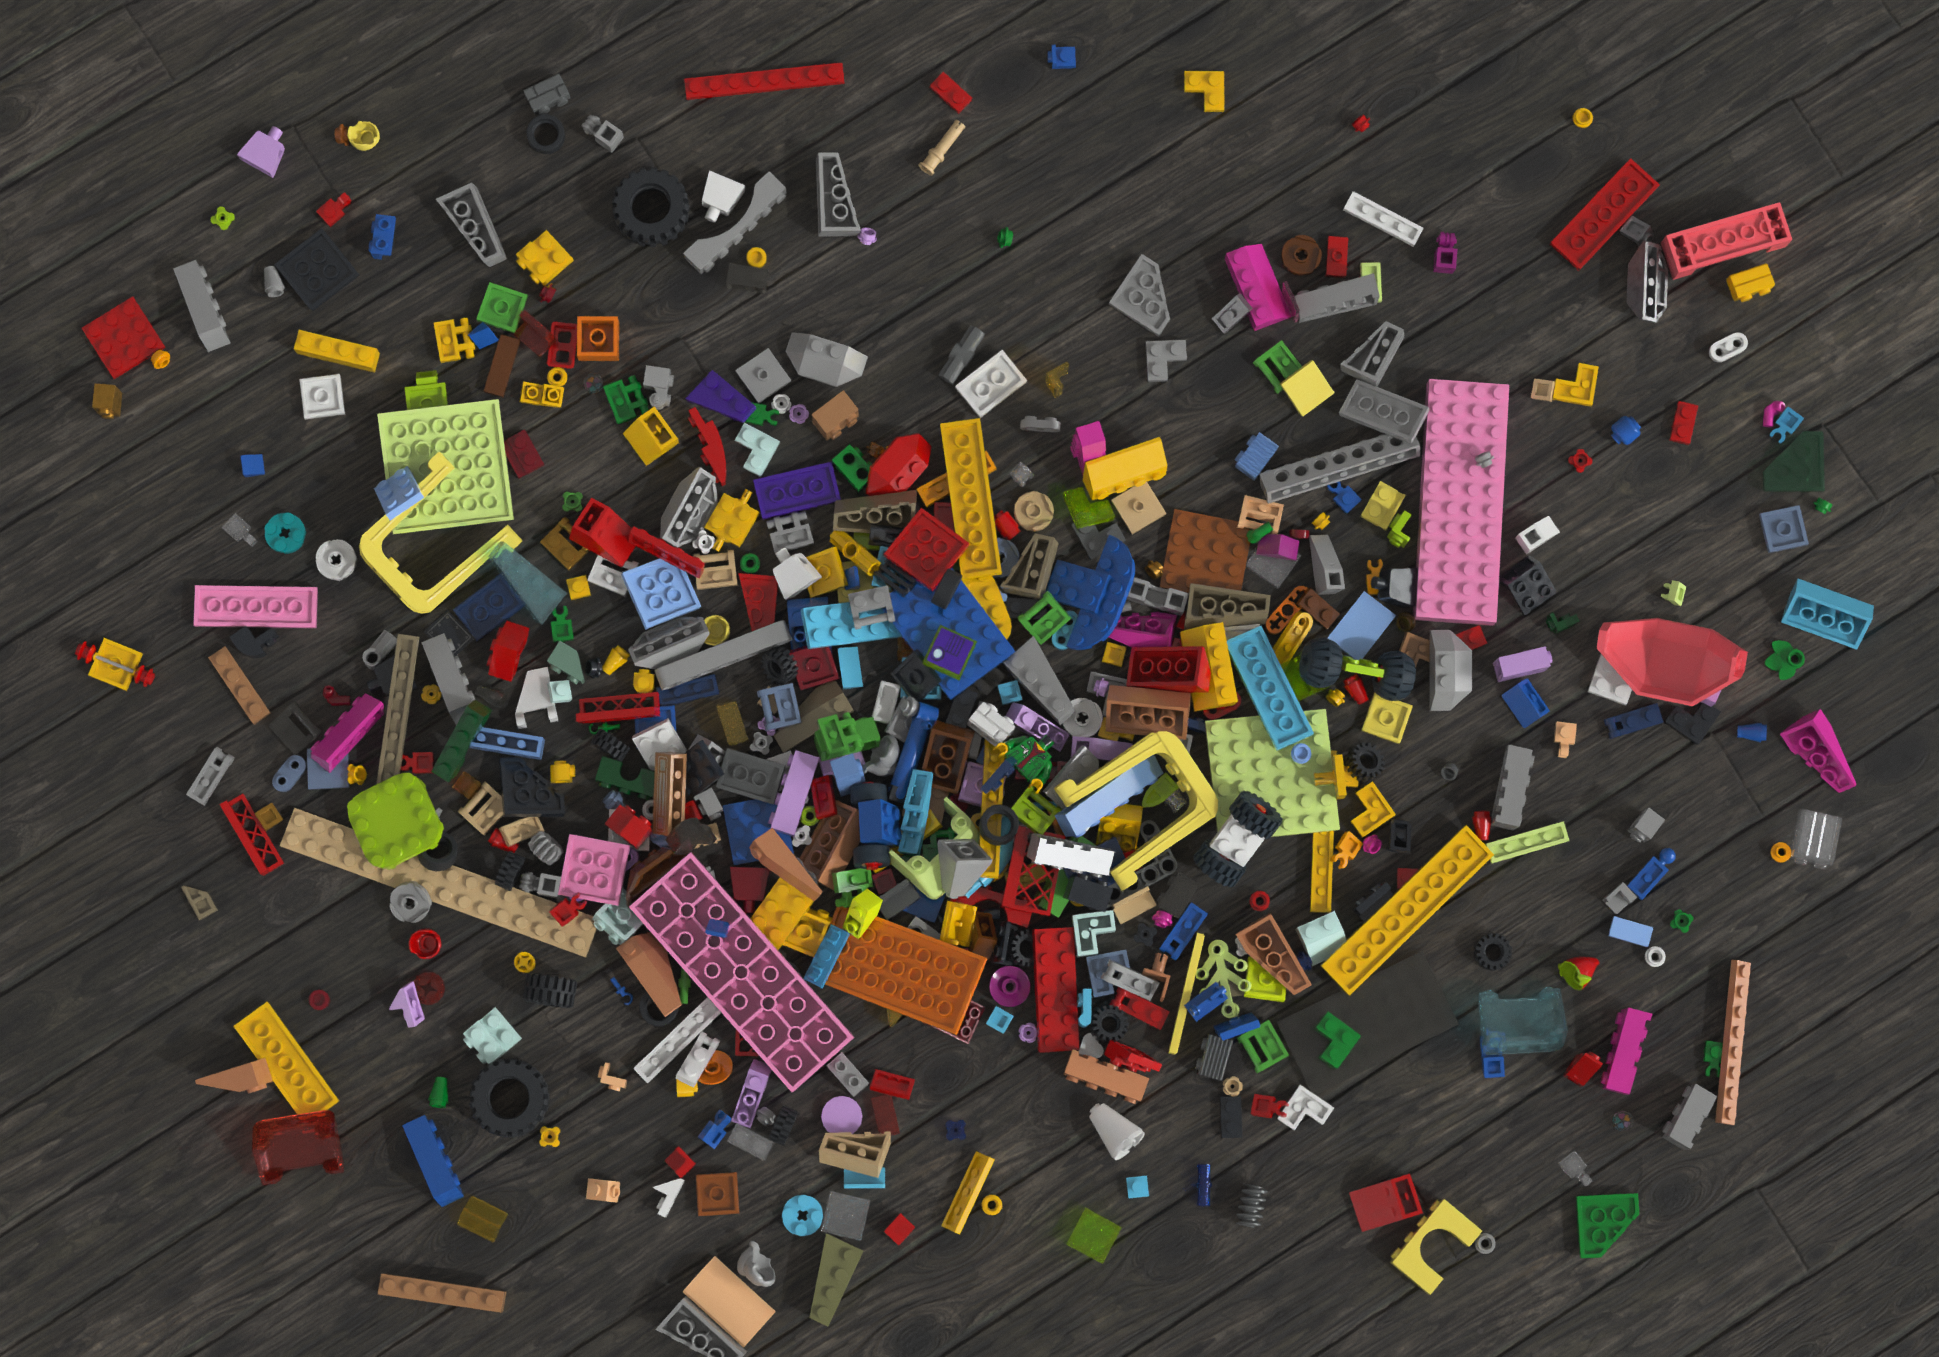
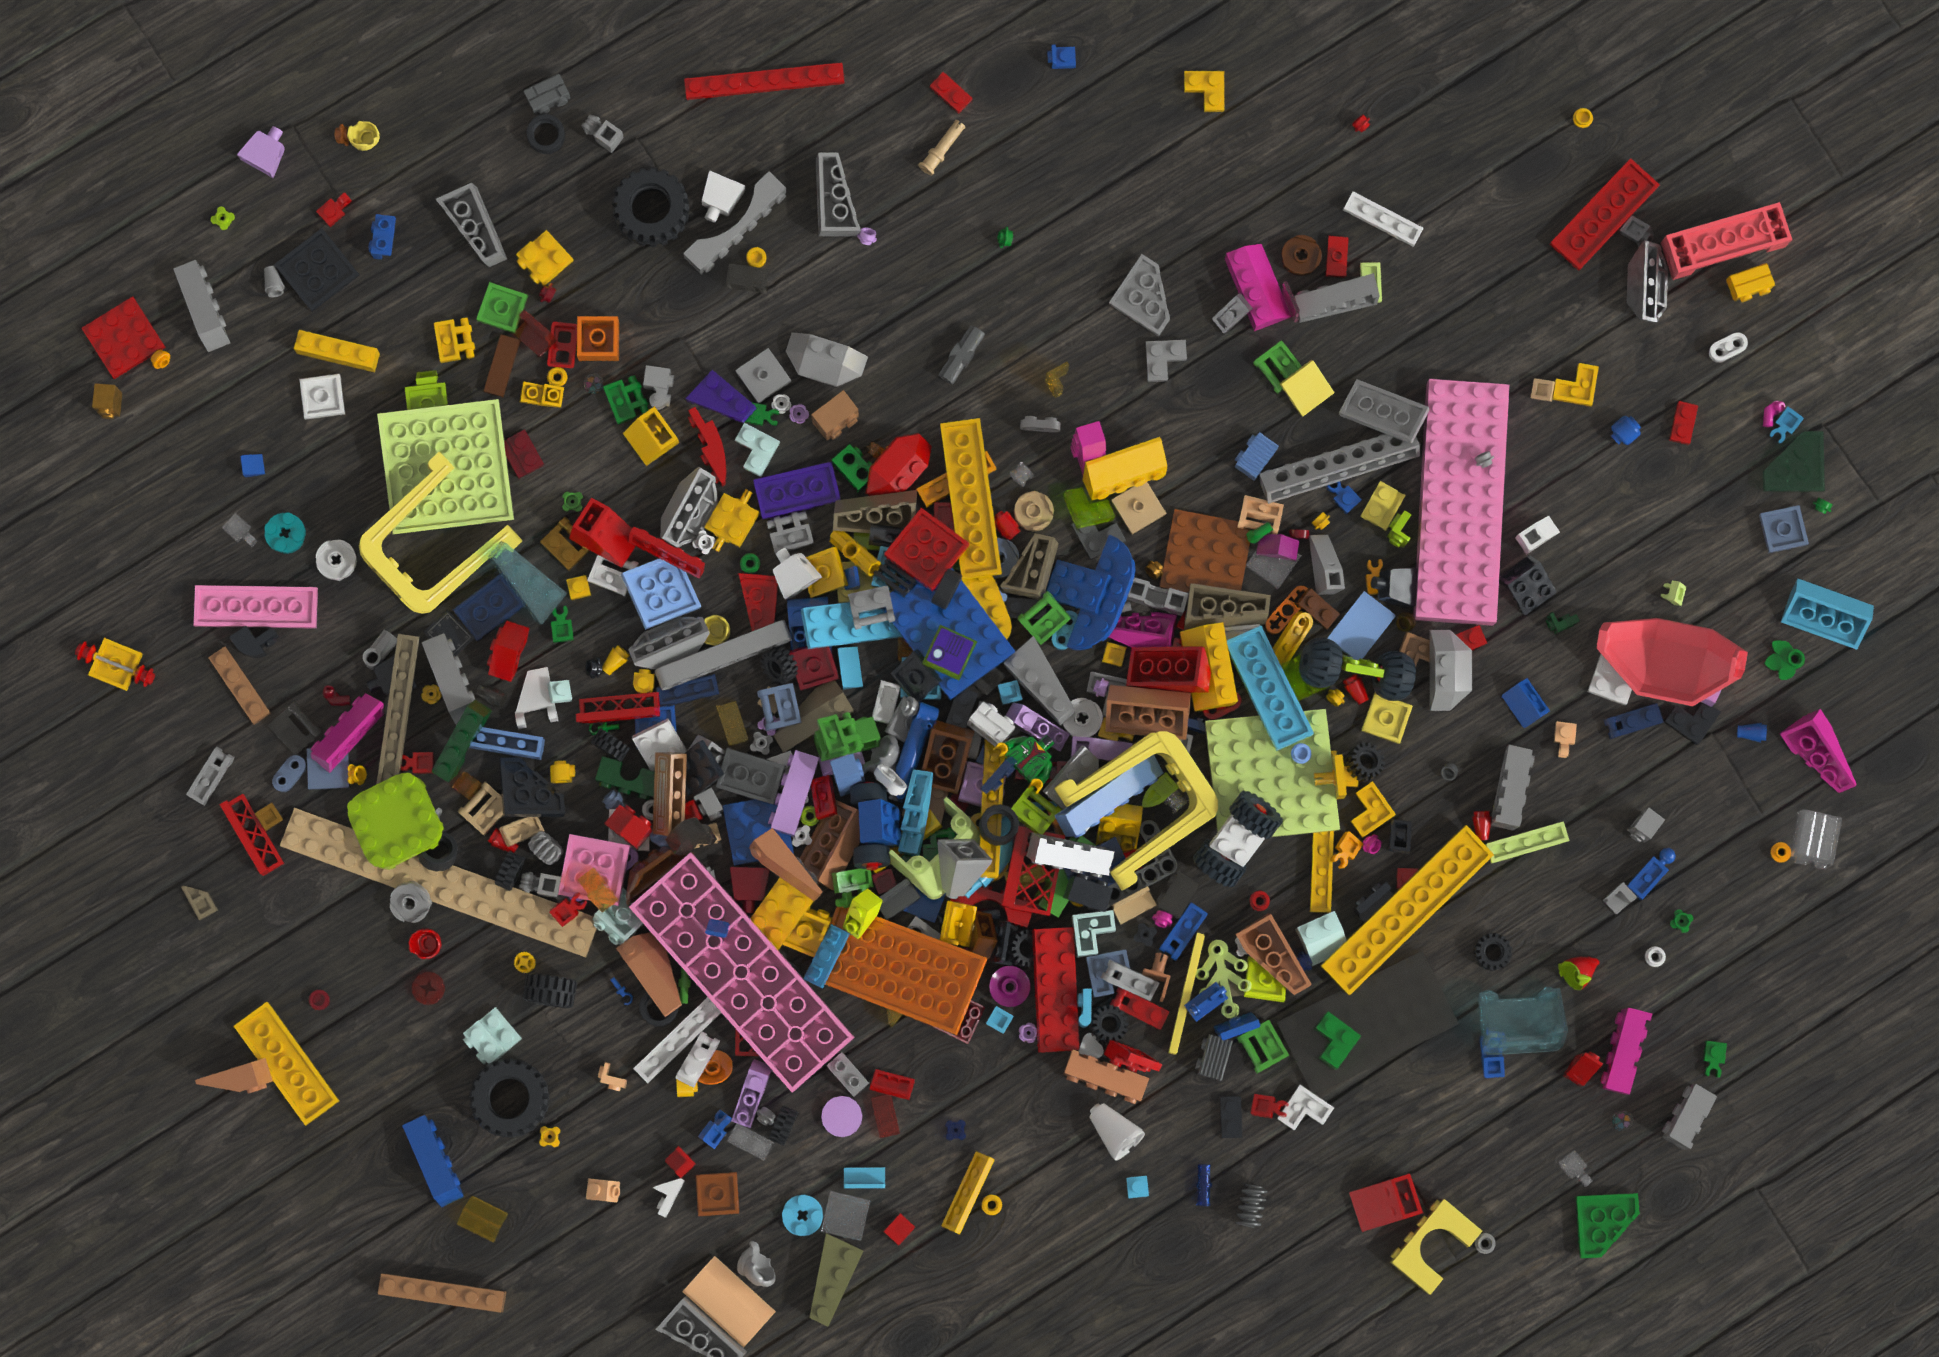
clear red windscreen [252,1110,344,1185] -> none
light blue plate [374,466,424,521] -> none
lavender slope [389,981,425,1028] -> none
green cone [428,1077,448,1108] -> none
blue slope [468,322,499,349] -> none
sand green slope [547,641,585,685] -> none
tan plate [693,550,738,590] -> none
tan wedge [819,1131,891,1178] -> none
white plate [955,350,1027,418] -> none
clear neon green plate [1066,1208,1122,1264] -> none
tan plate [1223,1076,1243,1097] -> none
light grey wedge [1340,321,1404,387] -> none
magenta brick [1433,232,1458,274] -> none
lavender brick [1493,646,1552,682] -> none
red plate [1568,449,1592,473] -> none
light blue tile [1608,916,1653,947] -> none
nougat plate [1715,960,1751,1125] -> none
none -> clear yellow slope [577,867,619,913]
none -> white plate [874,764,907,796]

